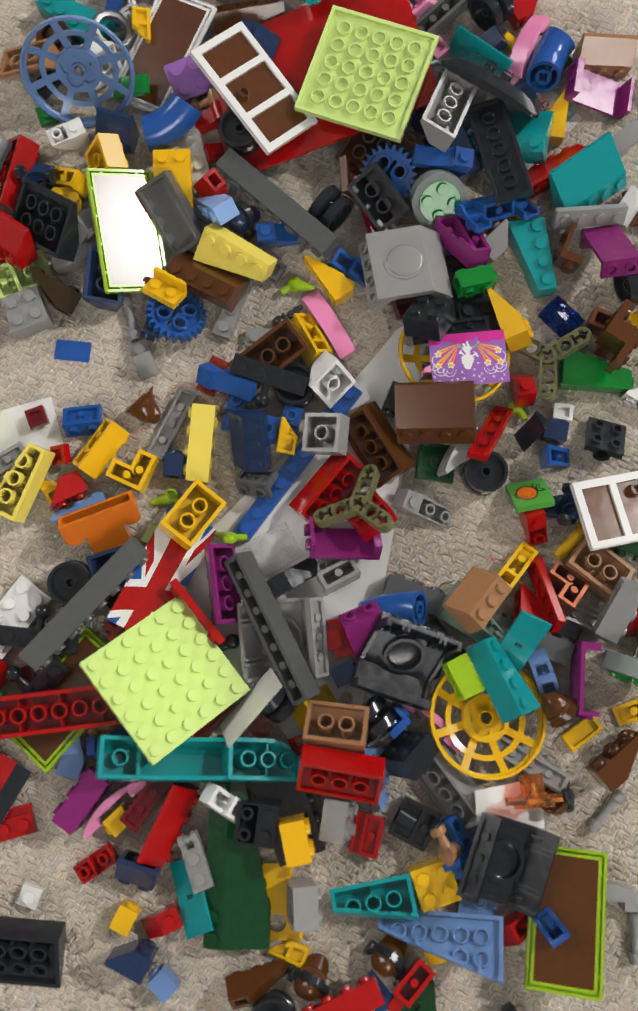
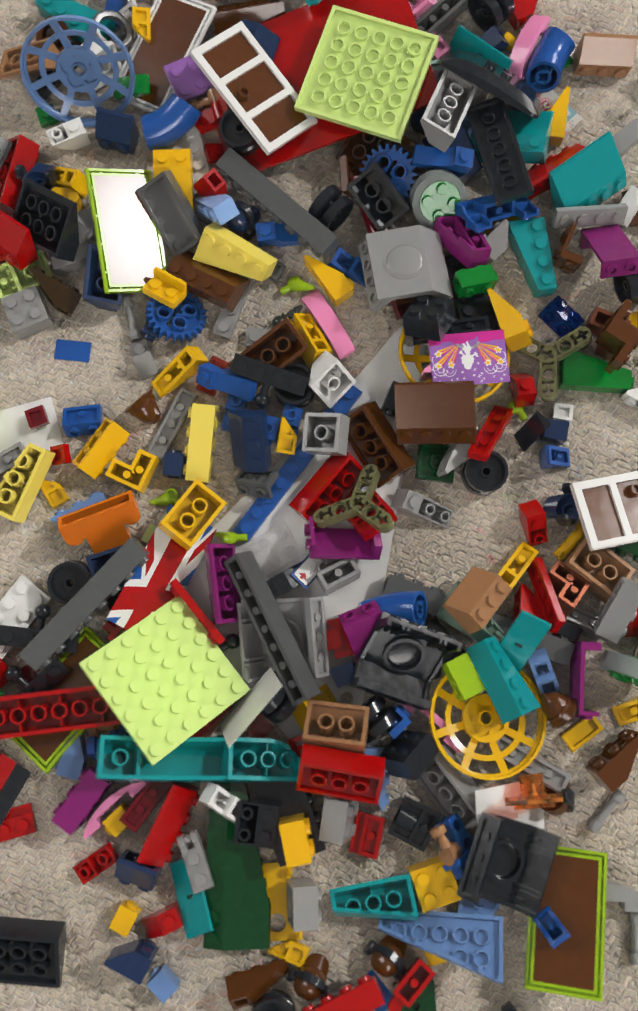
white plate [16,882,45,910] -> none
red slope [49,470,88,511] -> none
yellow brick [84,133,128,169] -> none
red slope [503,910,528,947] -> none
bright green tile [505,478,555,513] -> none
panel [564,56,635,120] -> none
black plate [584,417,626,461] -> none
none -> yellow slope [151,345,209,398]
none -> white sticker [291,554,317,589]

